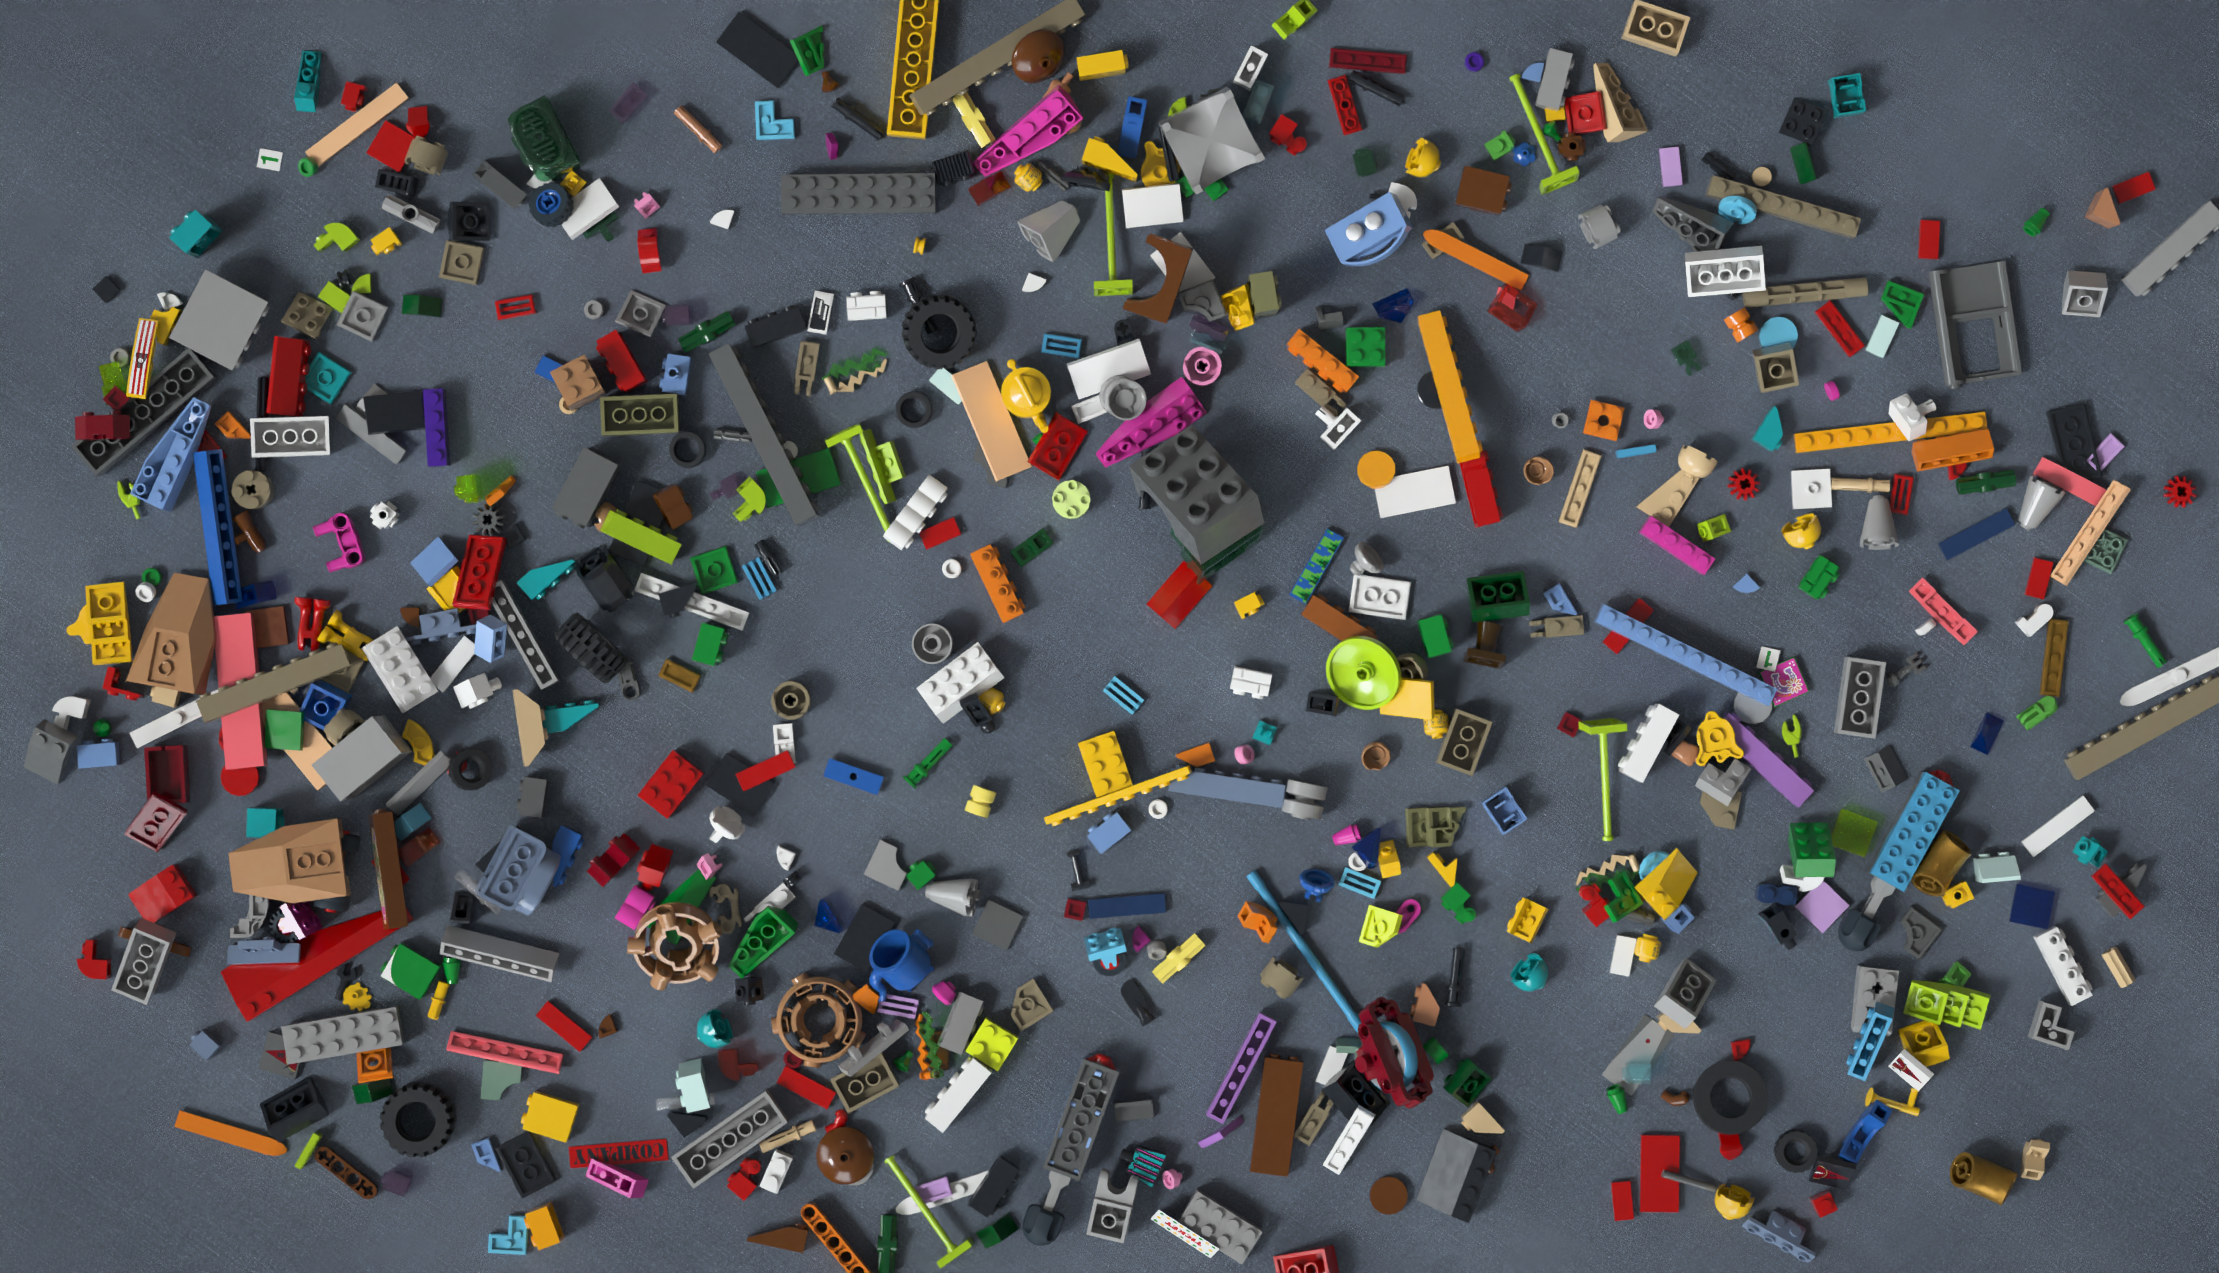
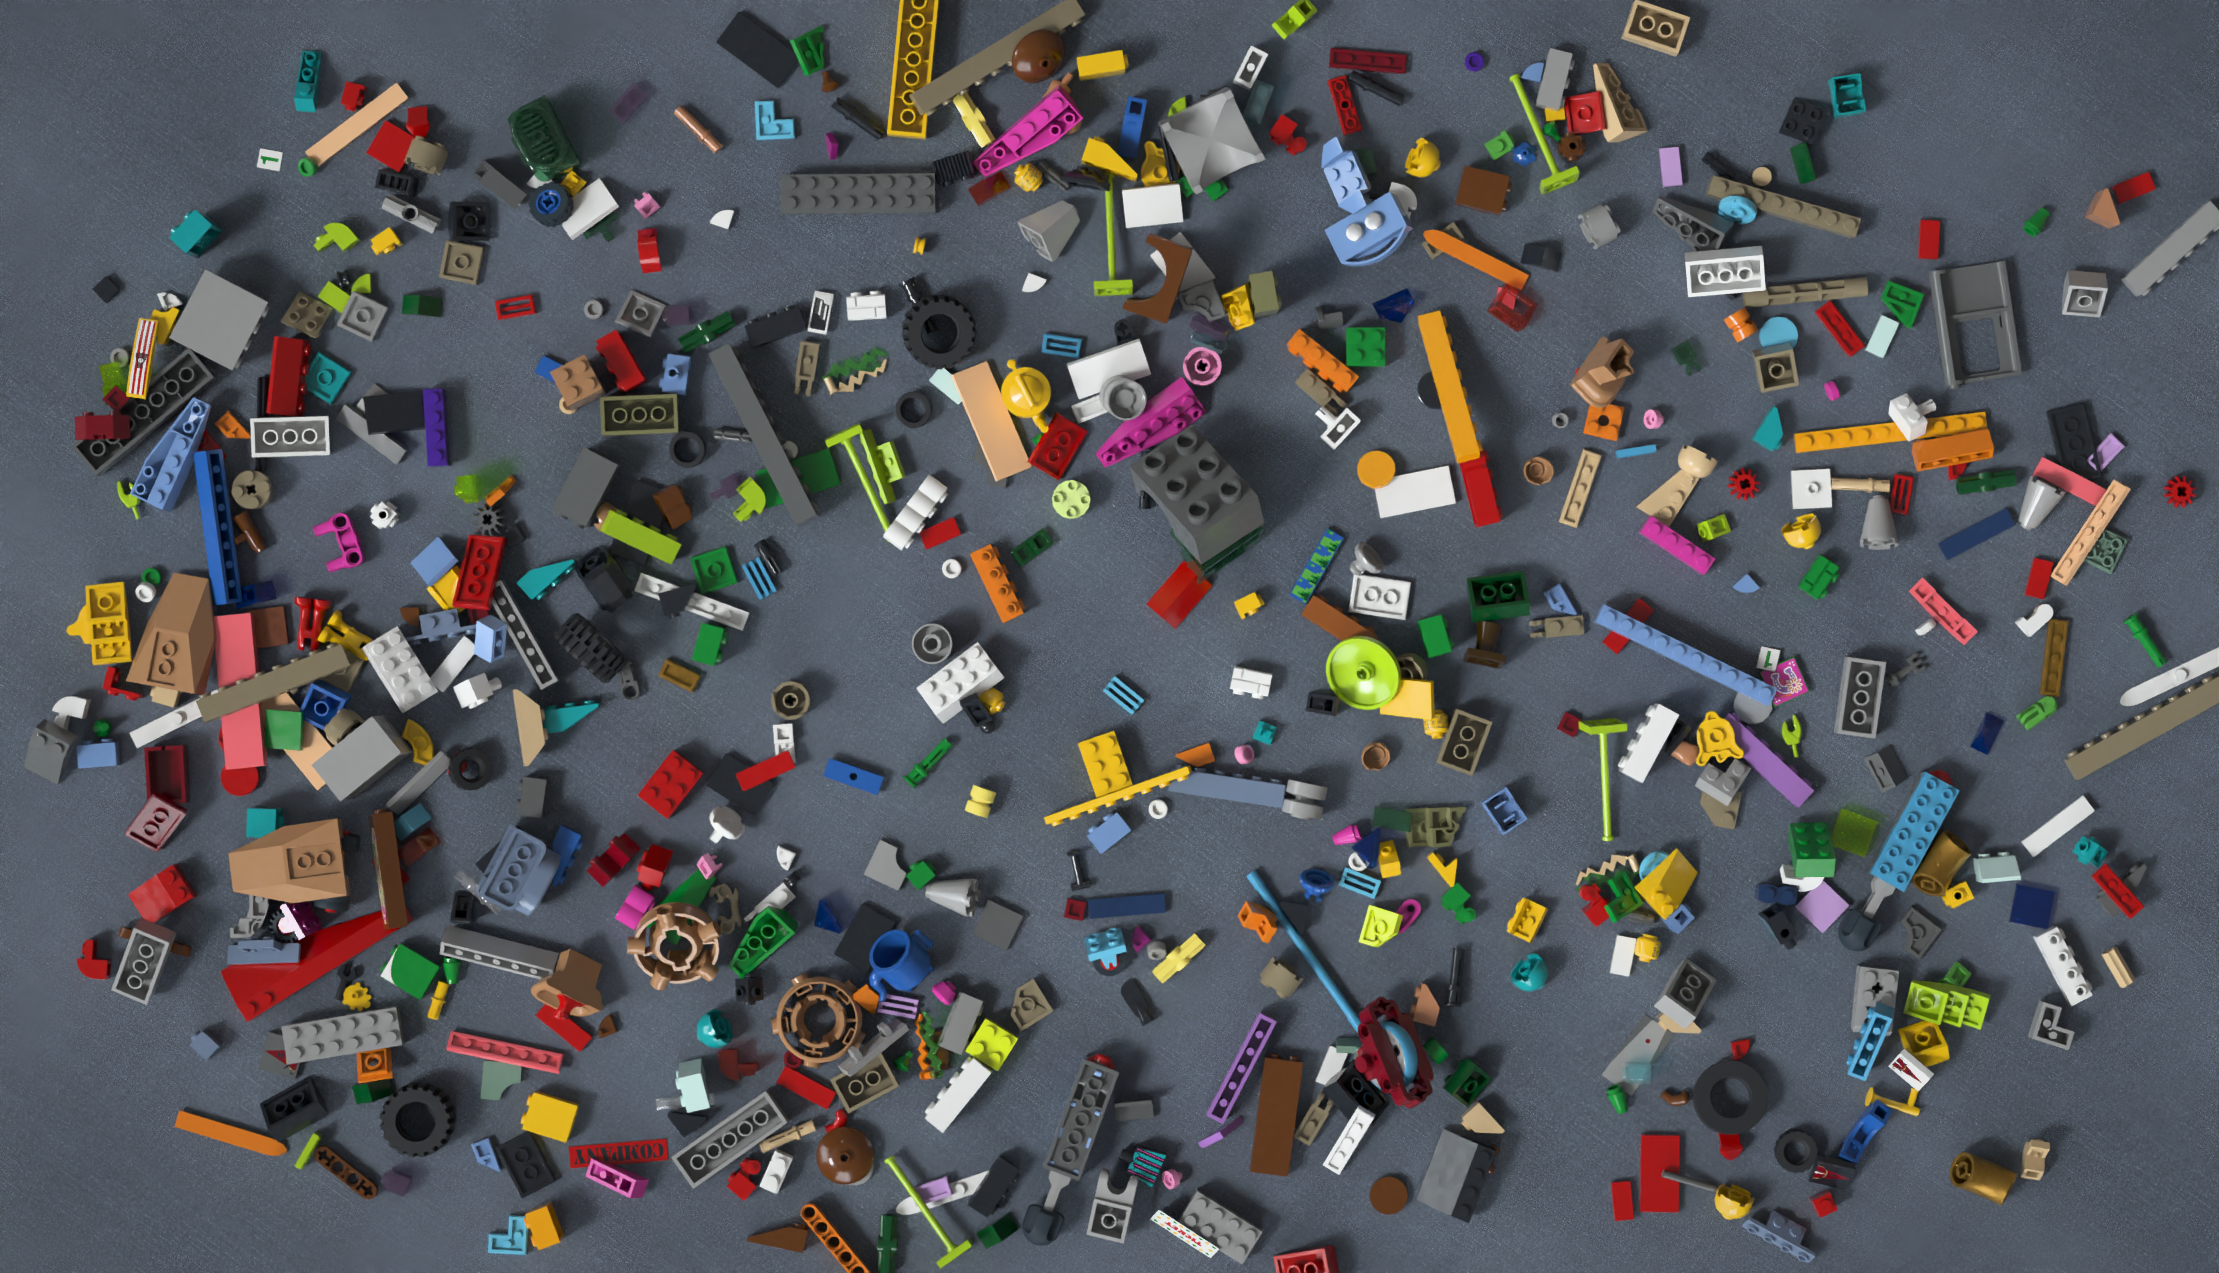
none -> medium nougat piece [531,949,604,1021]
none -> medium blue piece [1321,136,1371,214]
none -> clear green tile [1372,806,1413,832]
none -> medium nougat piece [1570,336,1635,408]

